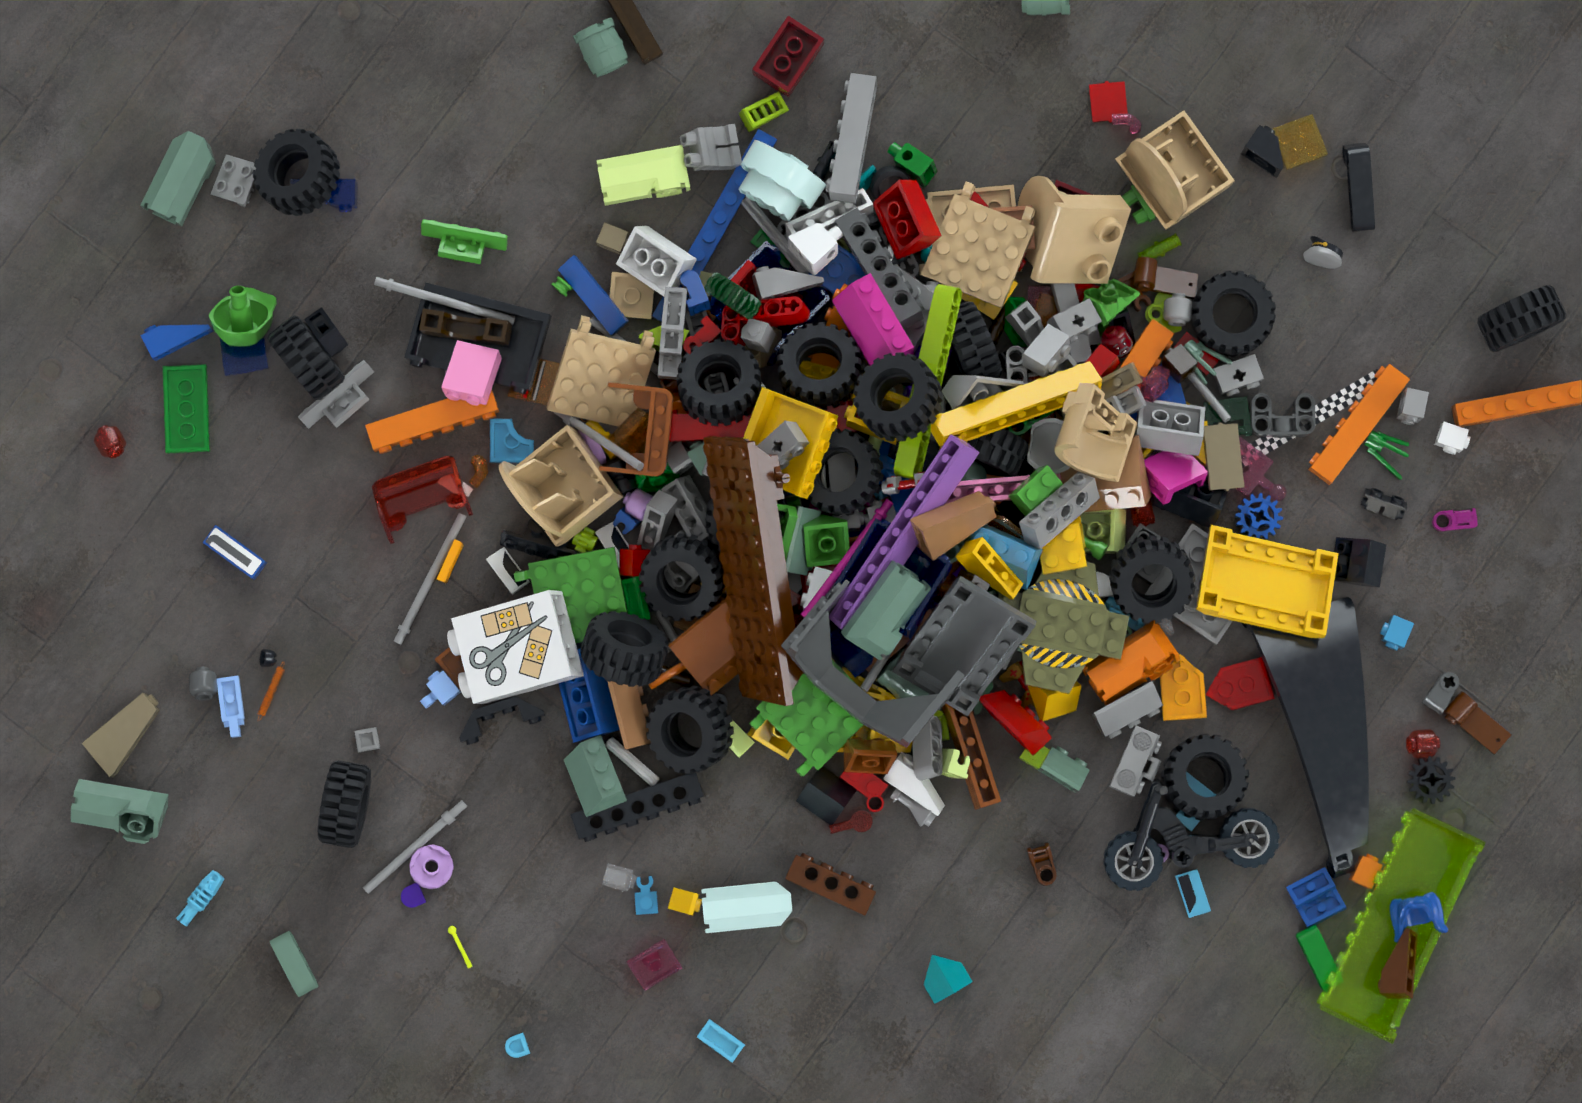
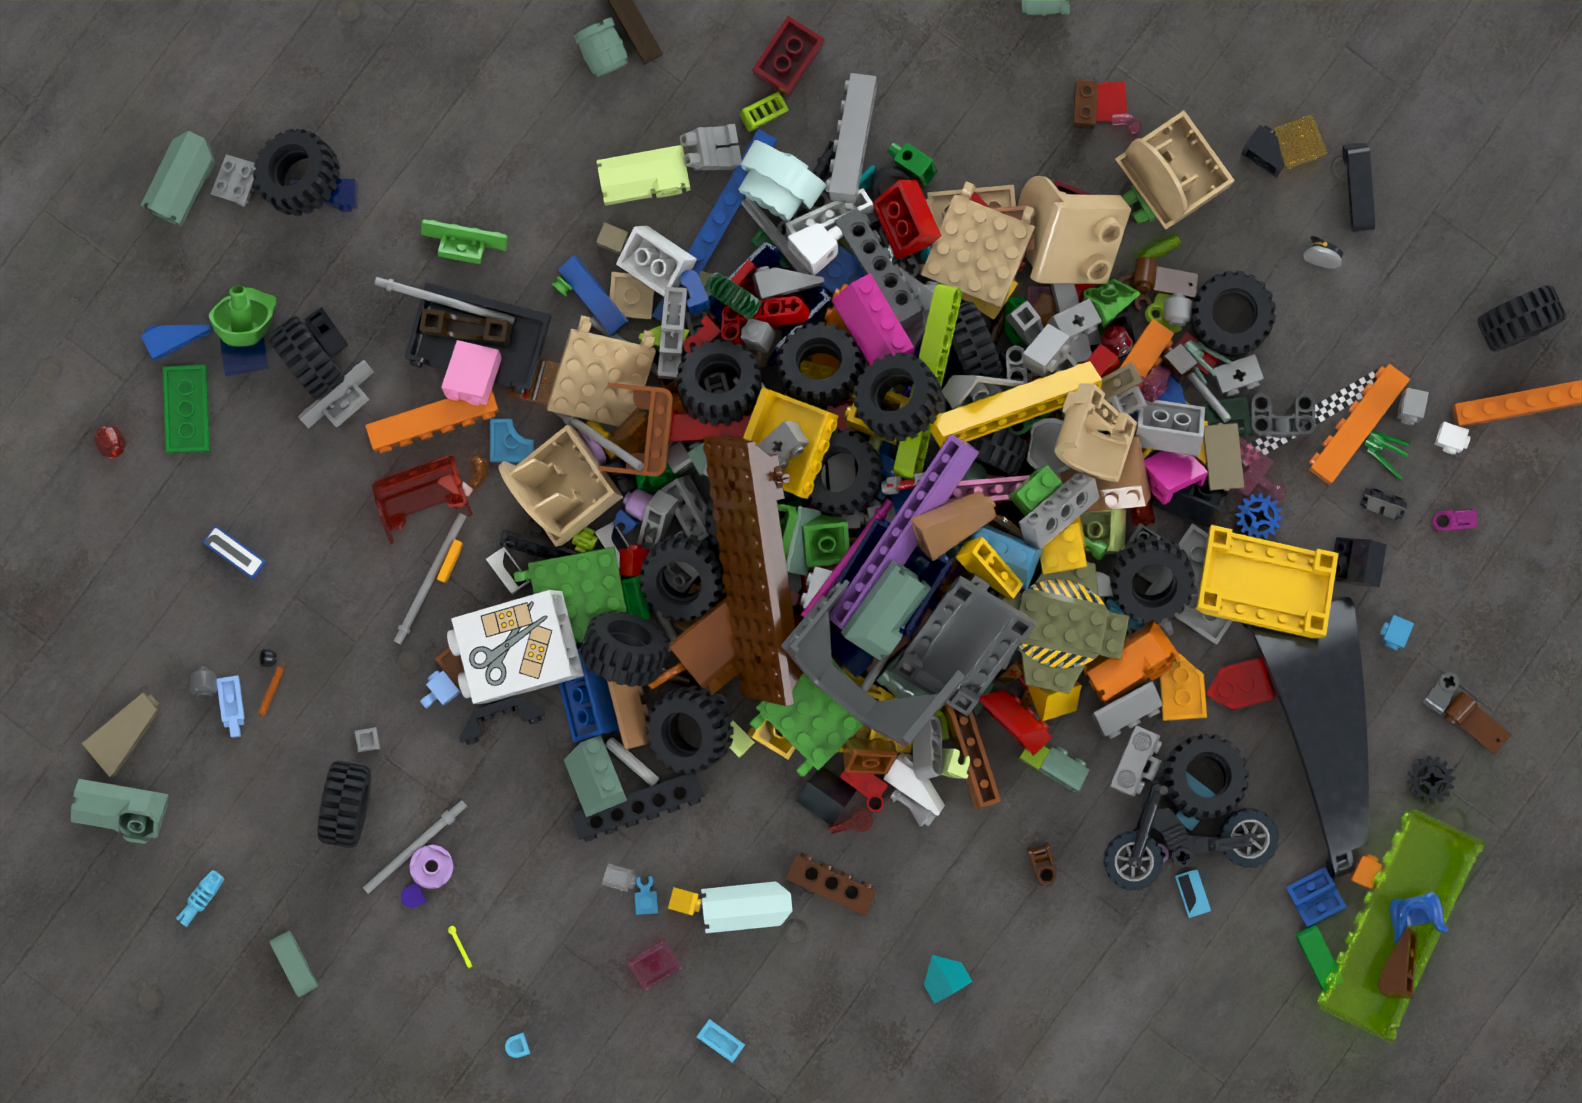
clear red head [1406,729,1440,759] -> none
none -> reddish brown brick [1073,80,1098,129]

